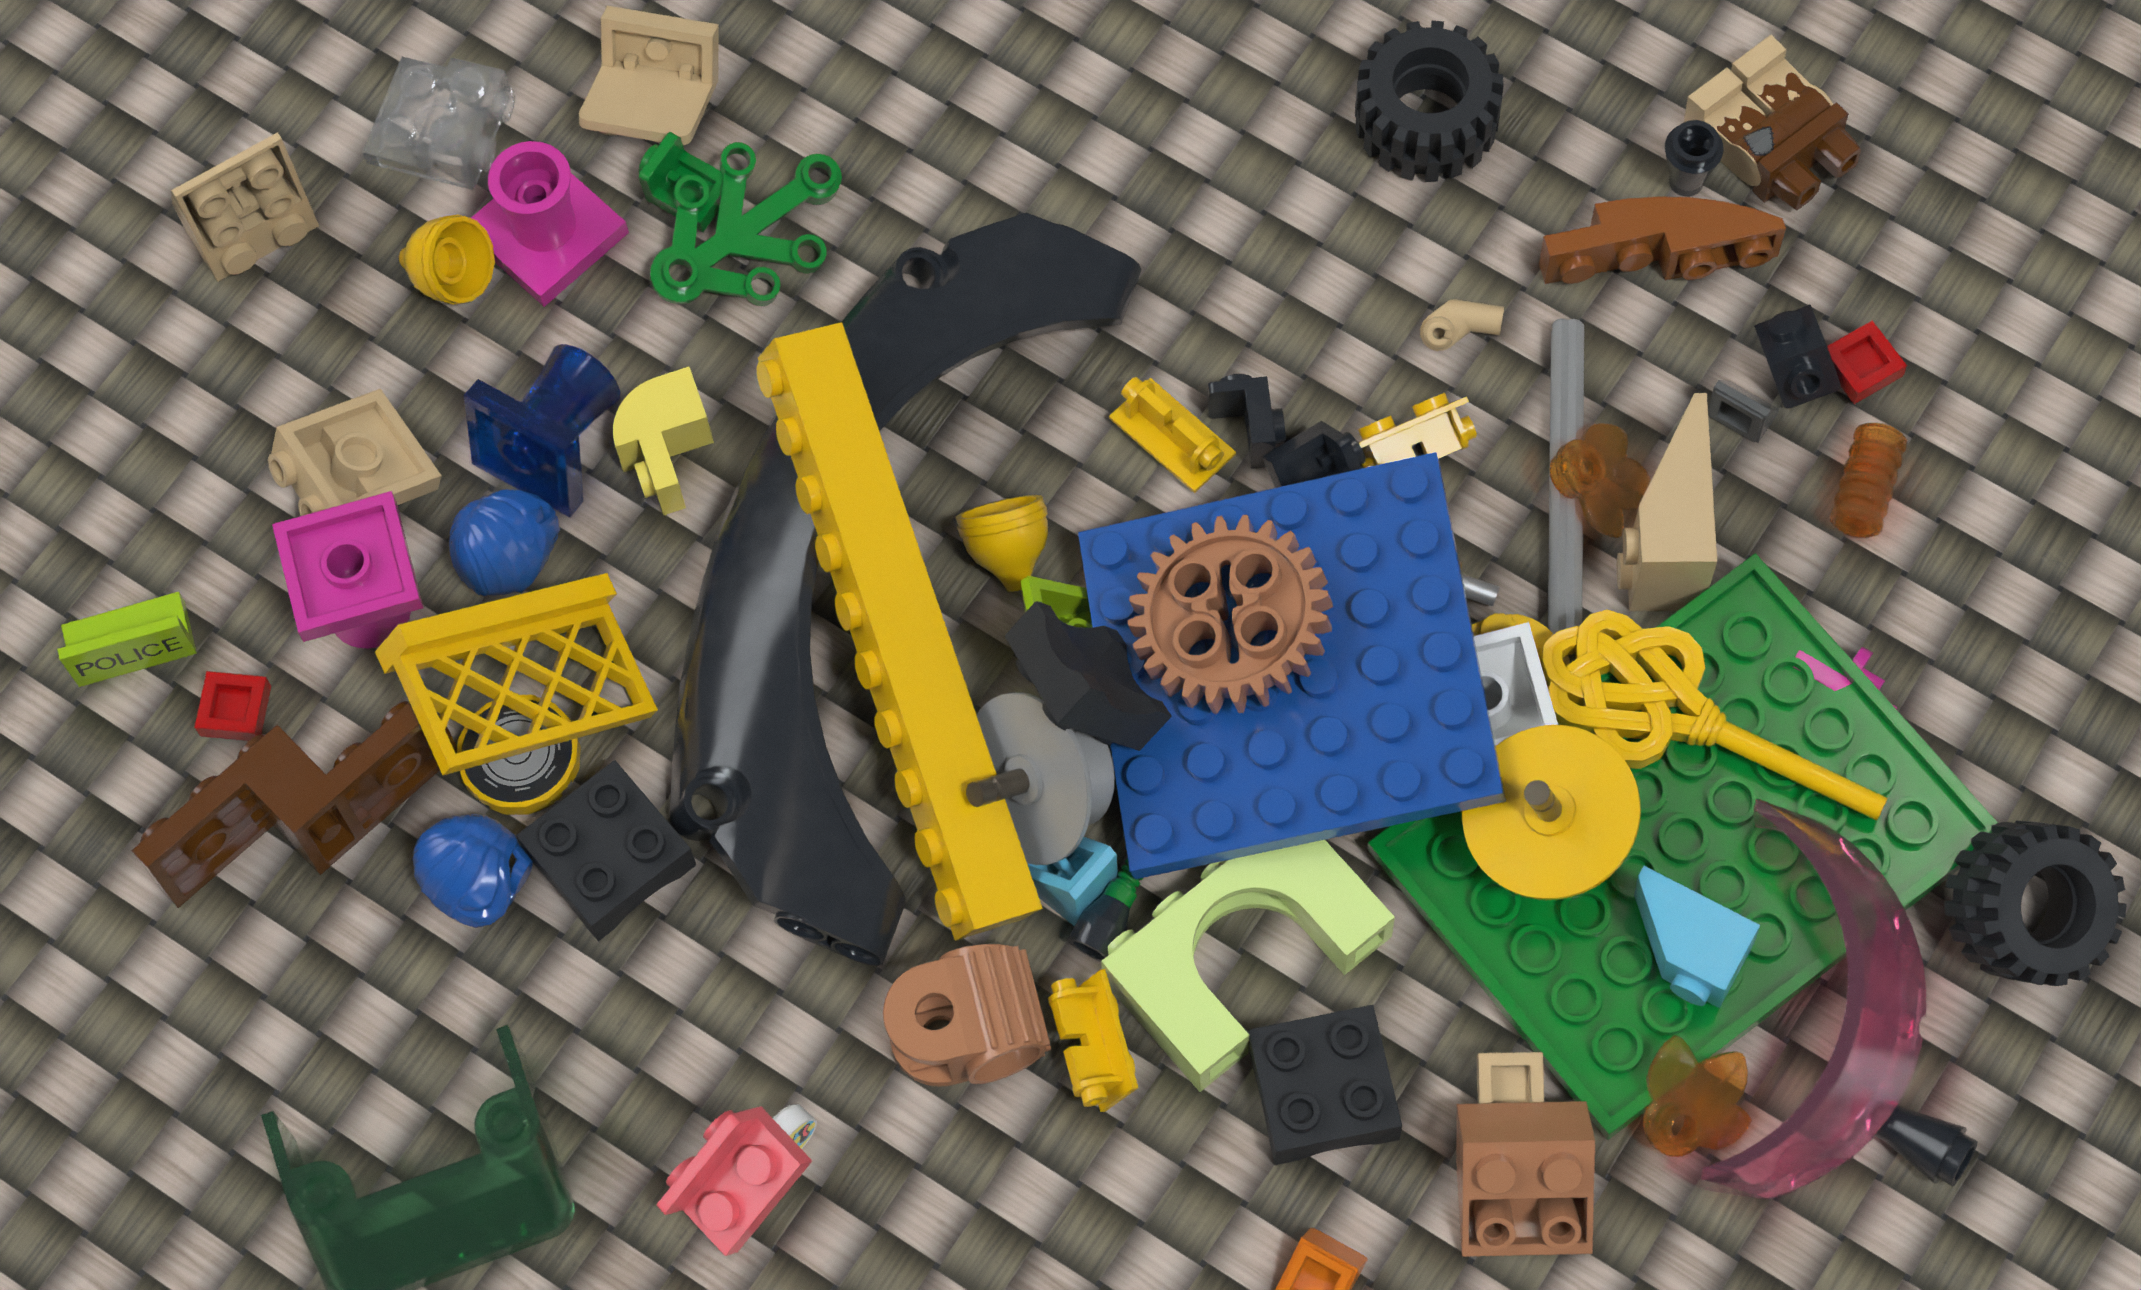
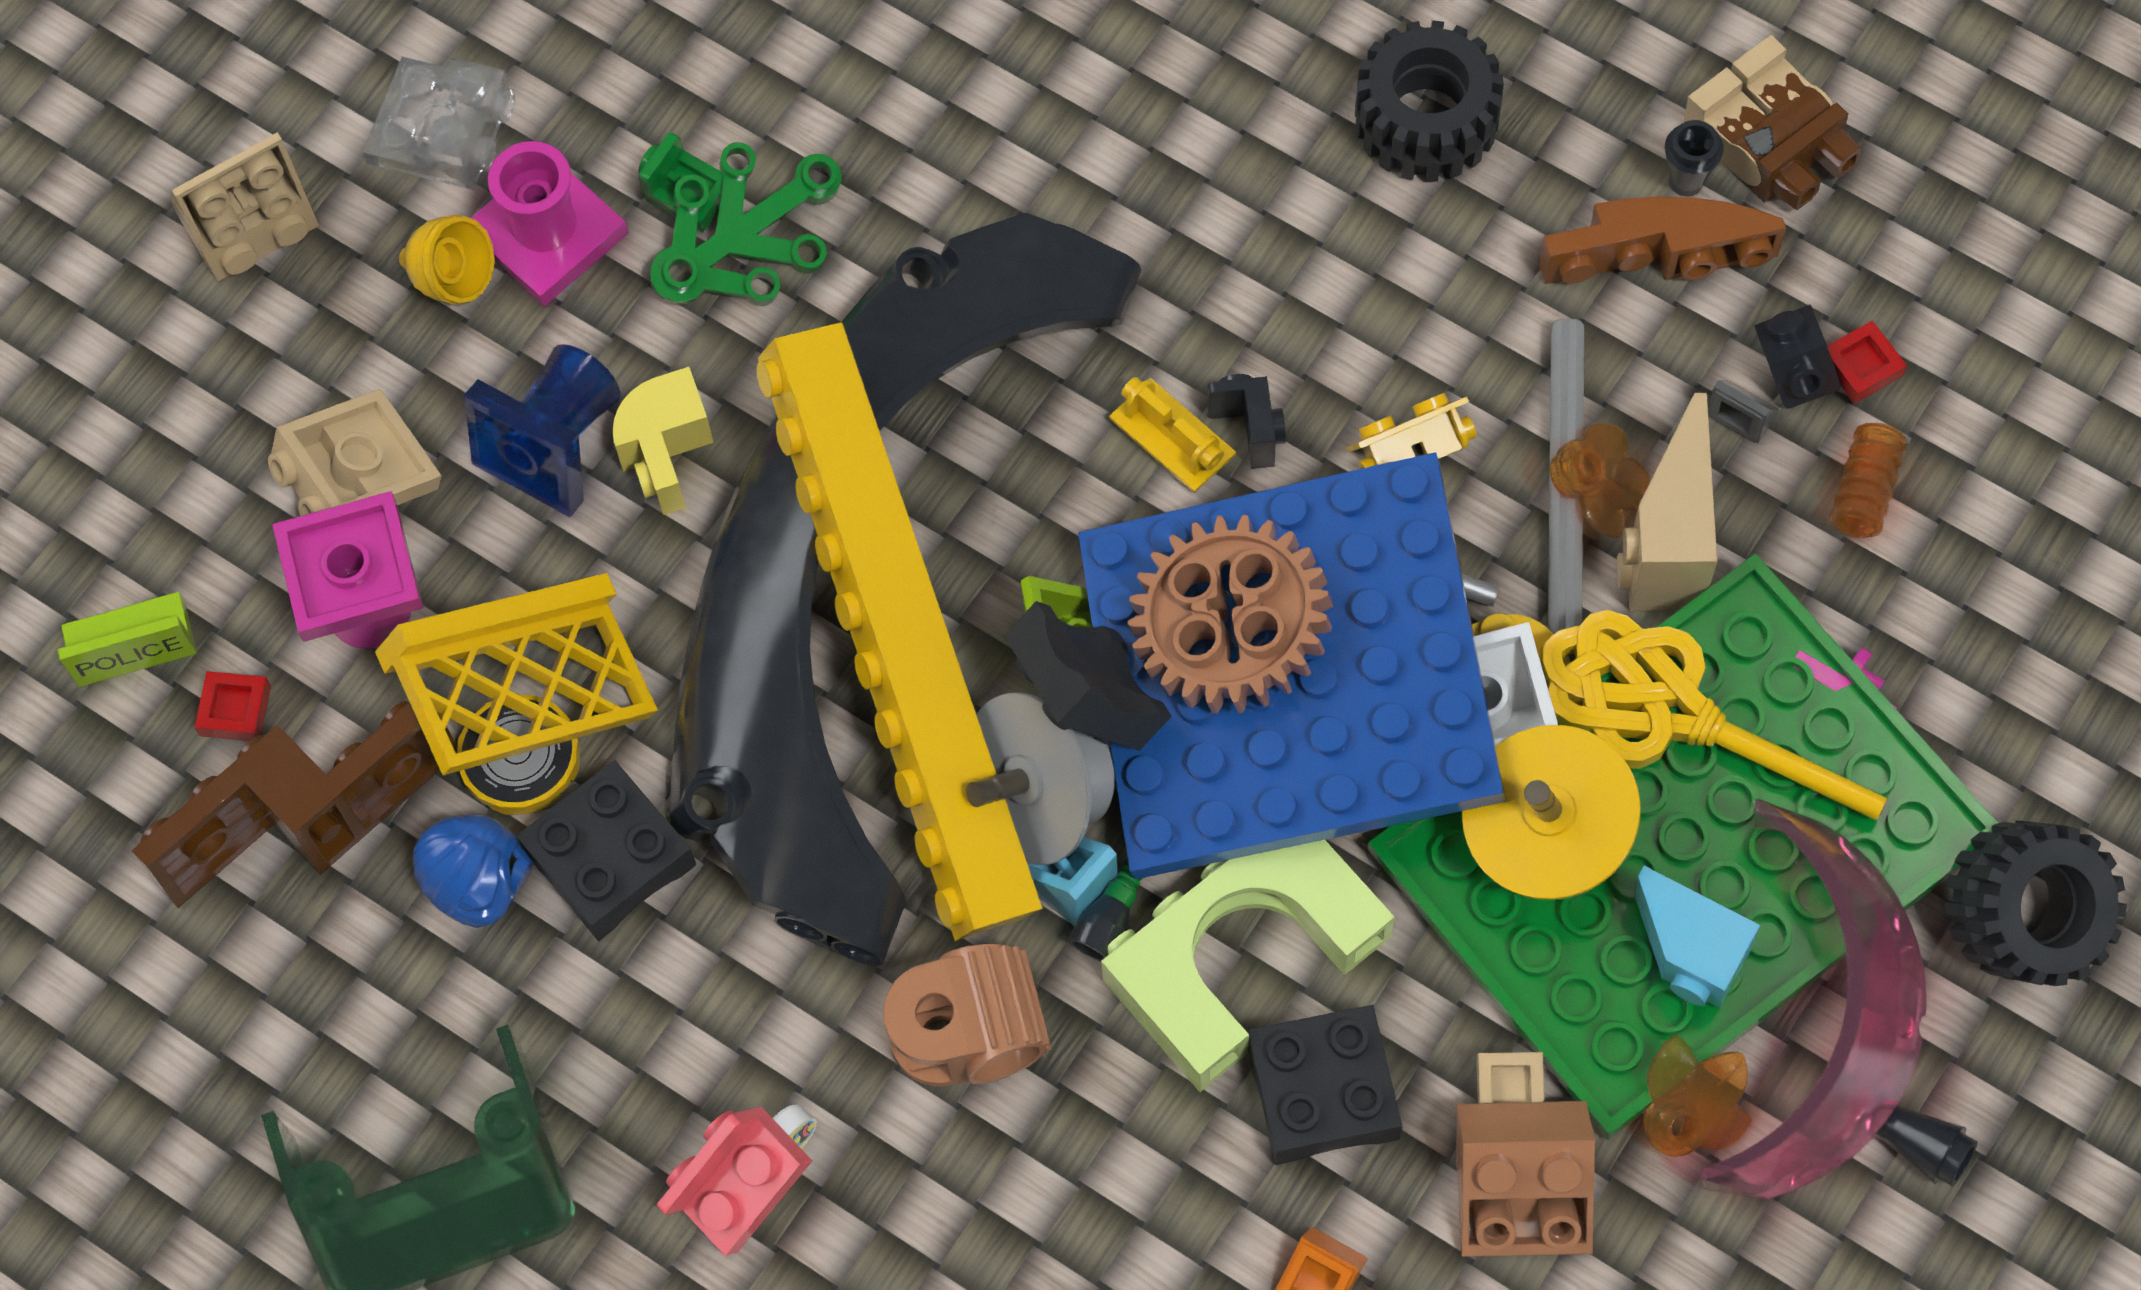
blue hair [449,489,560,596] -> none
tan bracket [579,5,719,145] -> none
yellow helmet [956,495,1048,592] -> none
yellow hinge [1048,969,1139,1112] -> none
black bracket [1262,421,1366,488] -> none
tan arm [1420,299,1504,351] -> none

